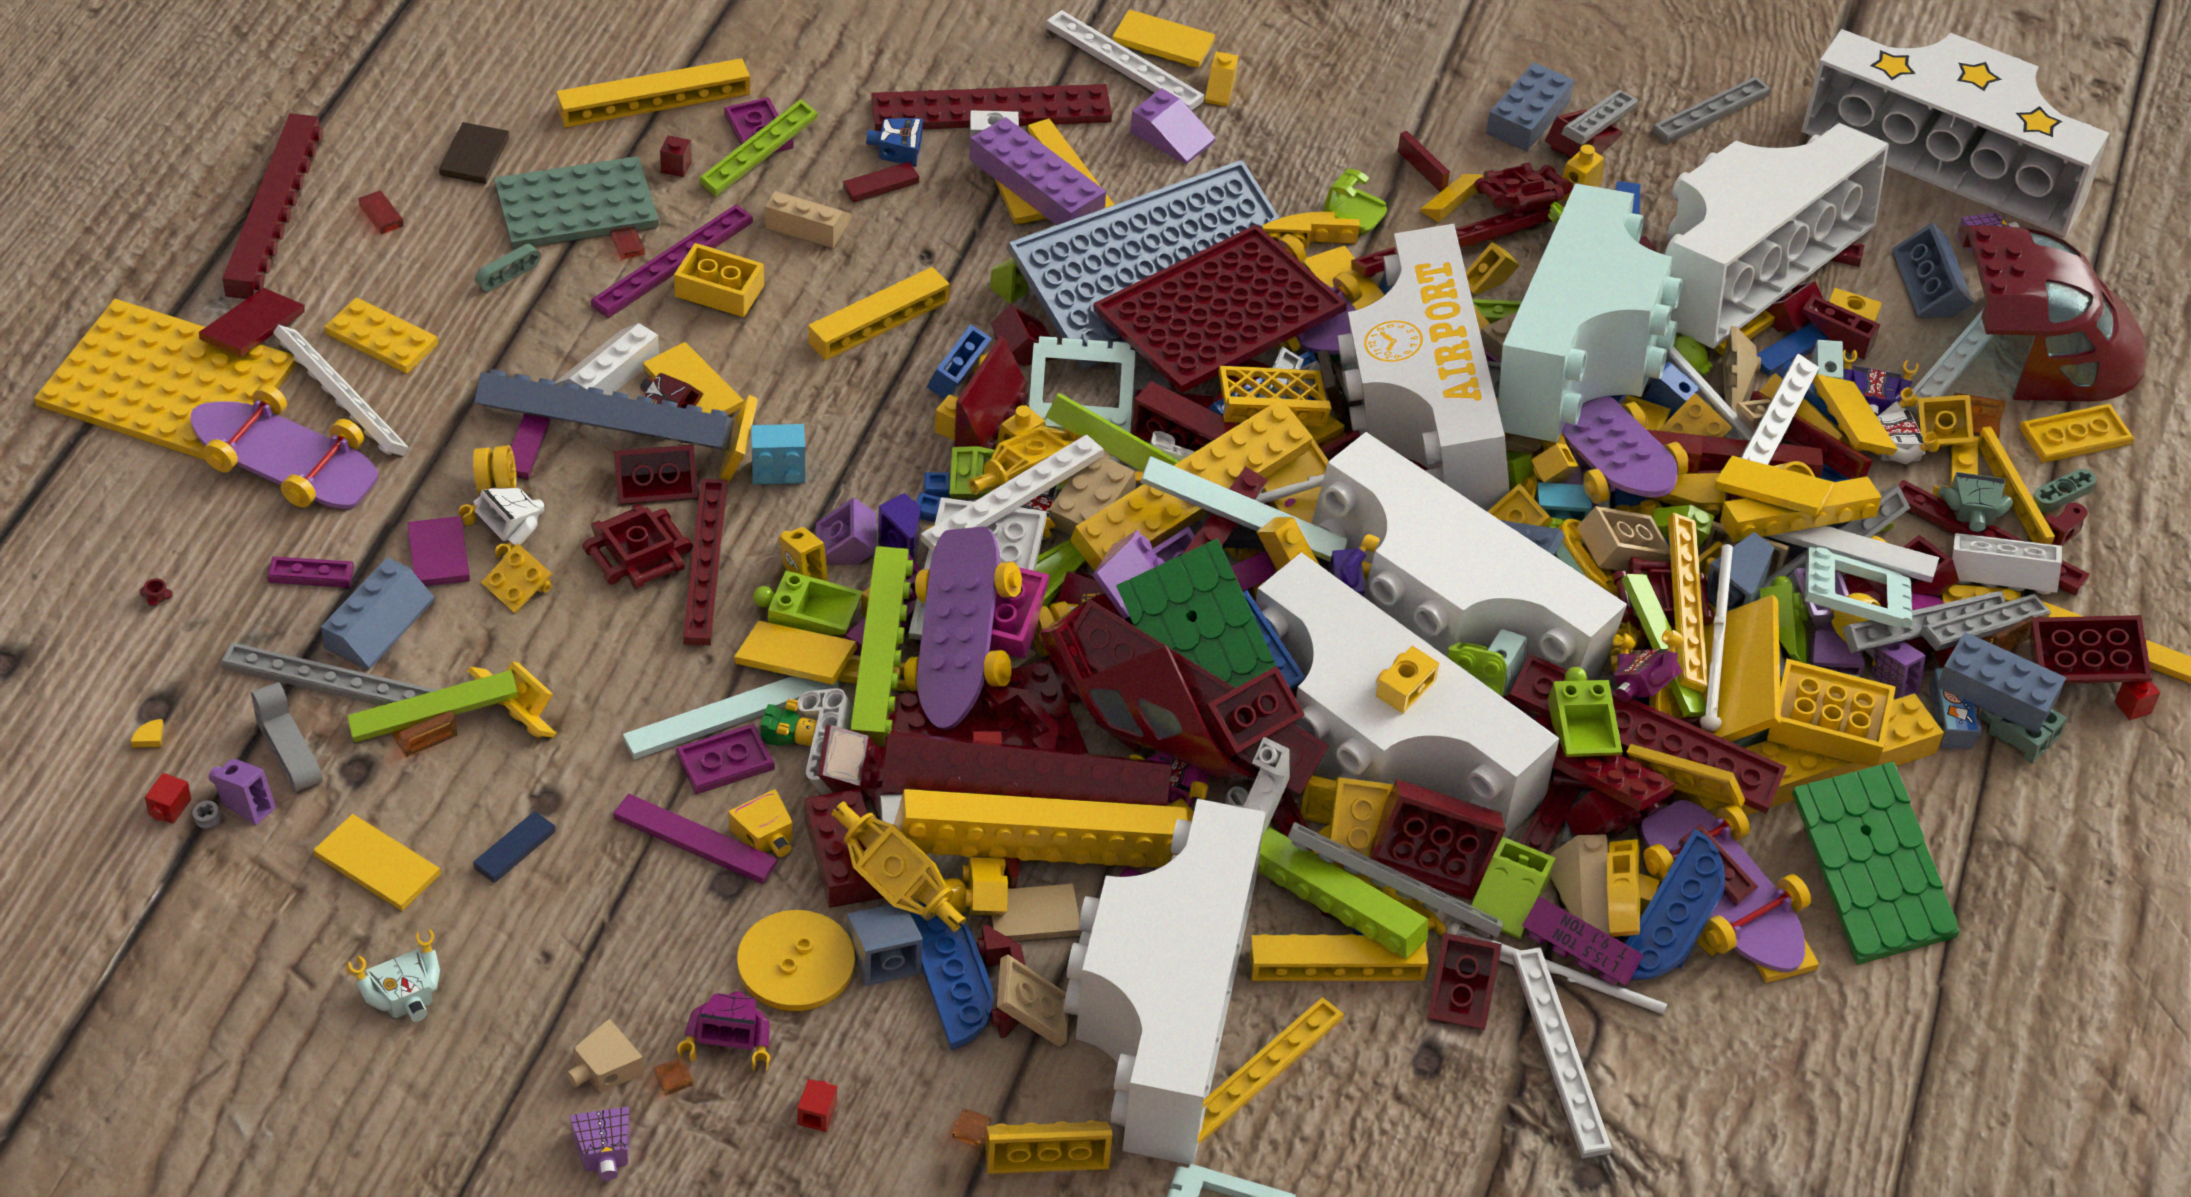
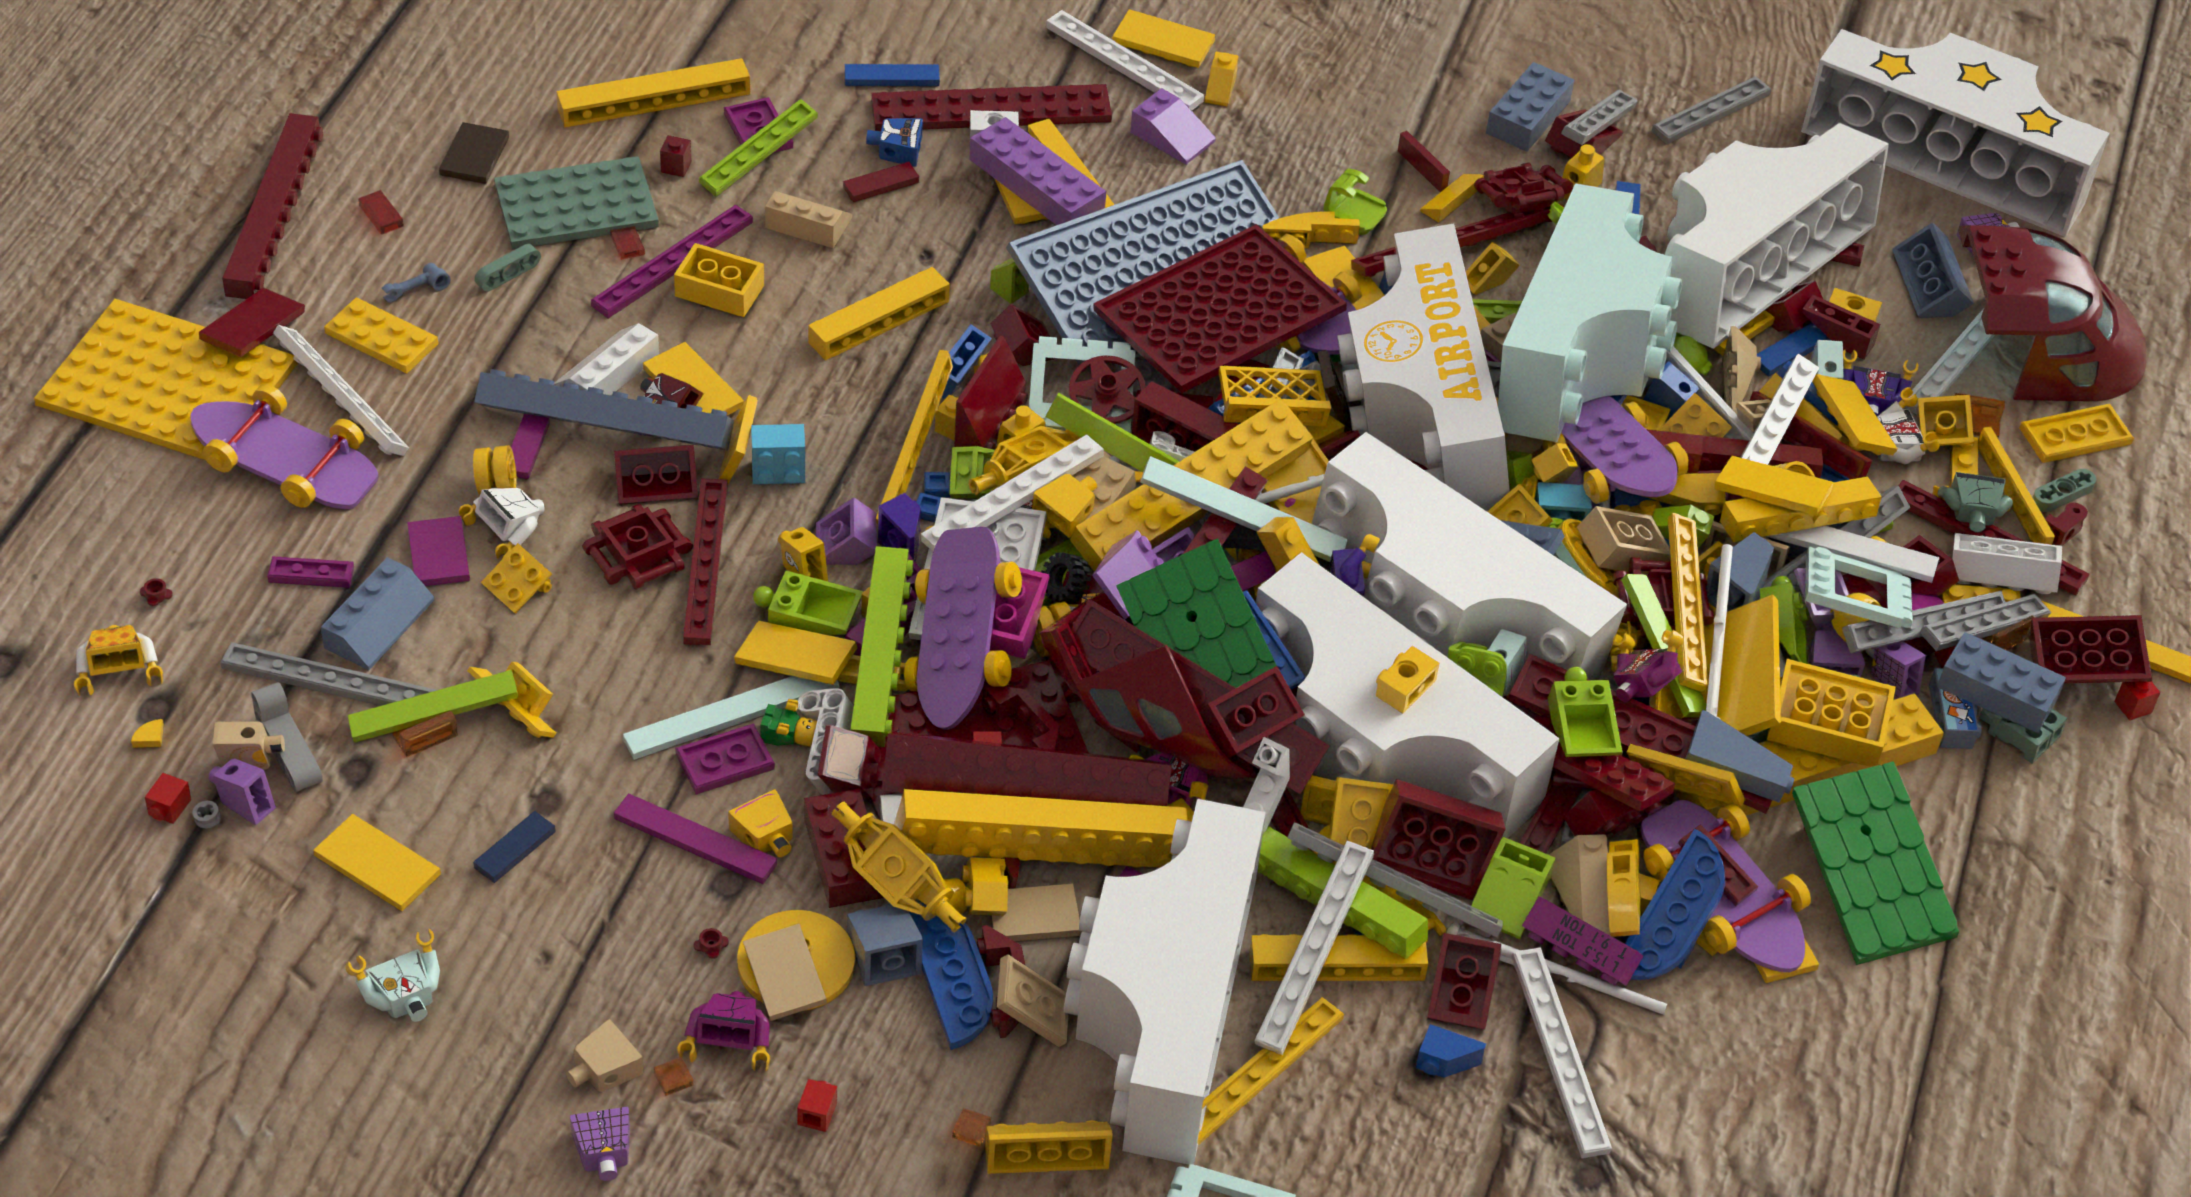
white hinge [1225,786,1249,808] -> none
none -> torso [74,625,163,696]
none -> tan torso [213,722,285,770]
none -> sand blue brick [382,263,451,303]
none -> dark red plate [694,928,729,959]
none -> tan tile [743,924,827,1021]
none -> blue tile [845,64,940,86]
none -> yellow tile [876,350,953,525]
none -> yellow torso [1032,474,1097,538]
none -> black tyre [1041,552,1091,604]
none -> dark red wheel [1069,355,1146,424]
none -> white tile [1255,841,1374,1055]
none -> blue slope [1416,1024,1486,1078]
none -> sand blue slope [1685,710,1794,802]

